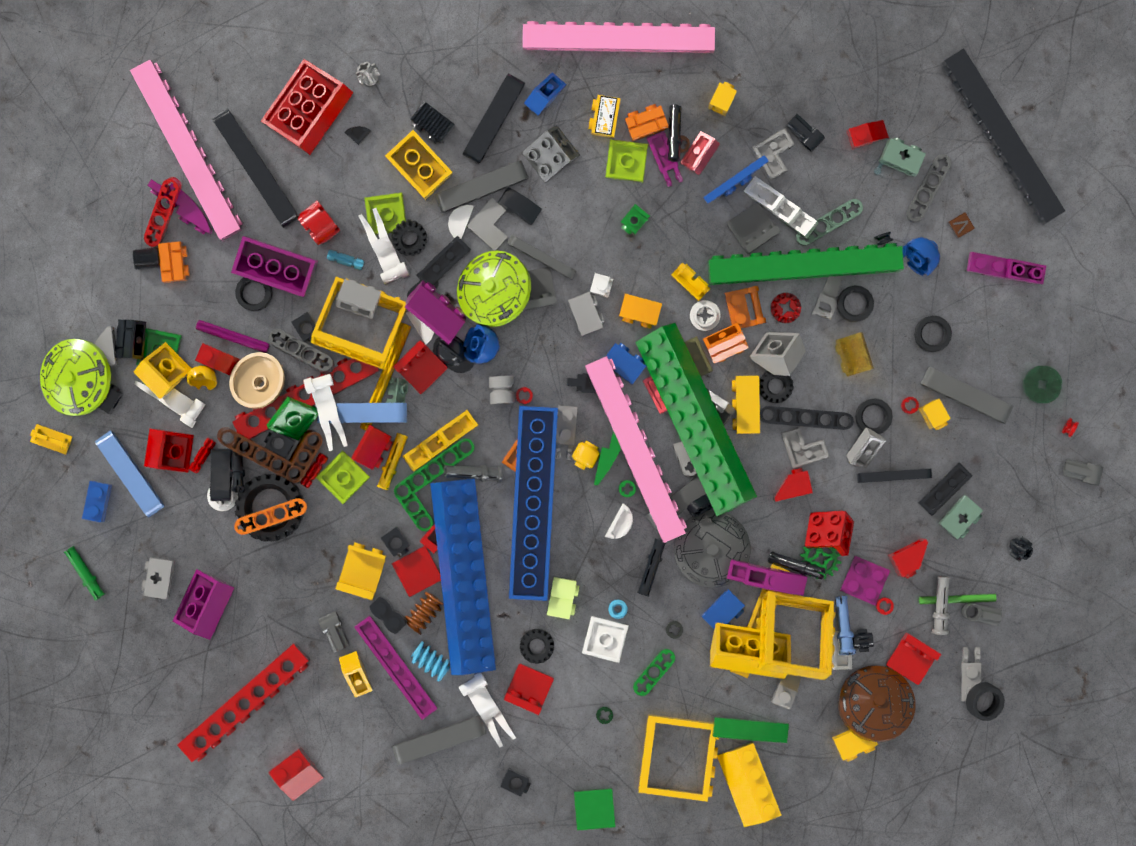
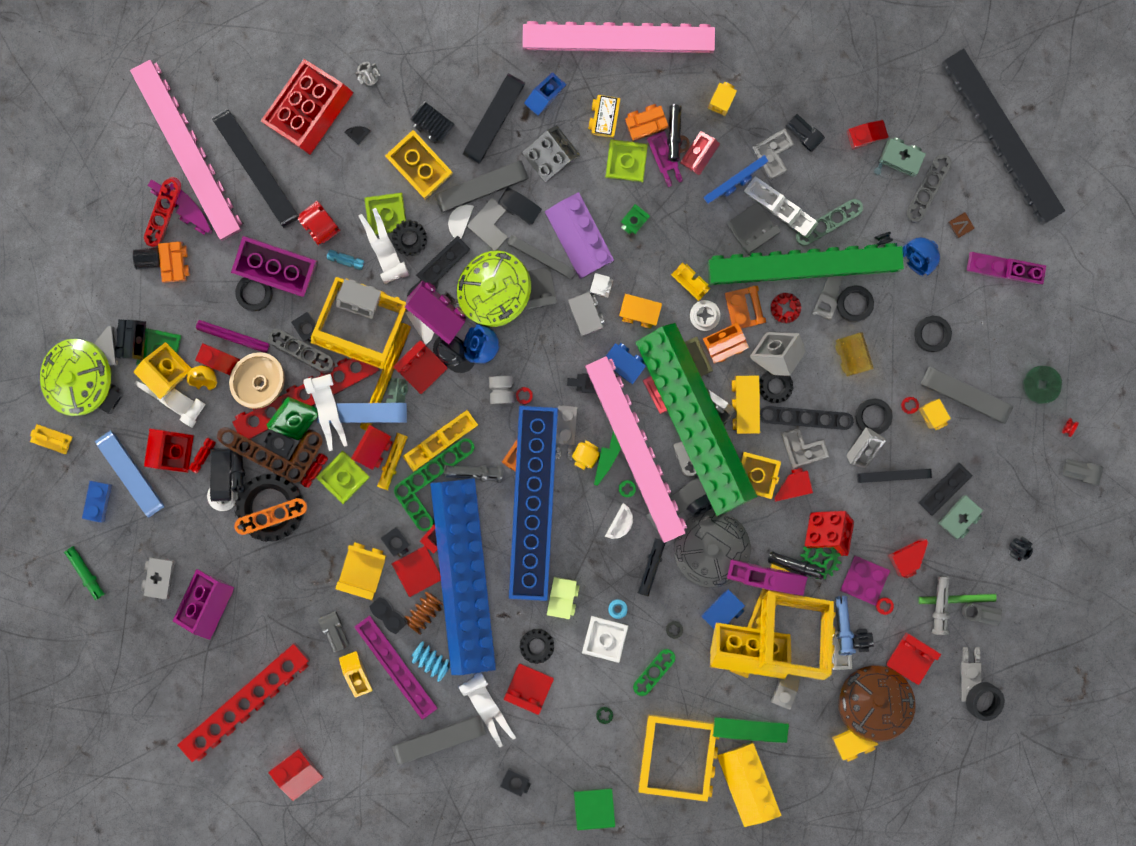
none -> medium lavender slope [545,192,614,279]
none -> yellow brick [740,452,781,499]

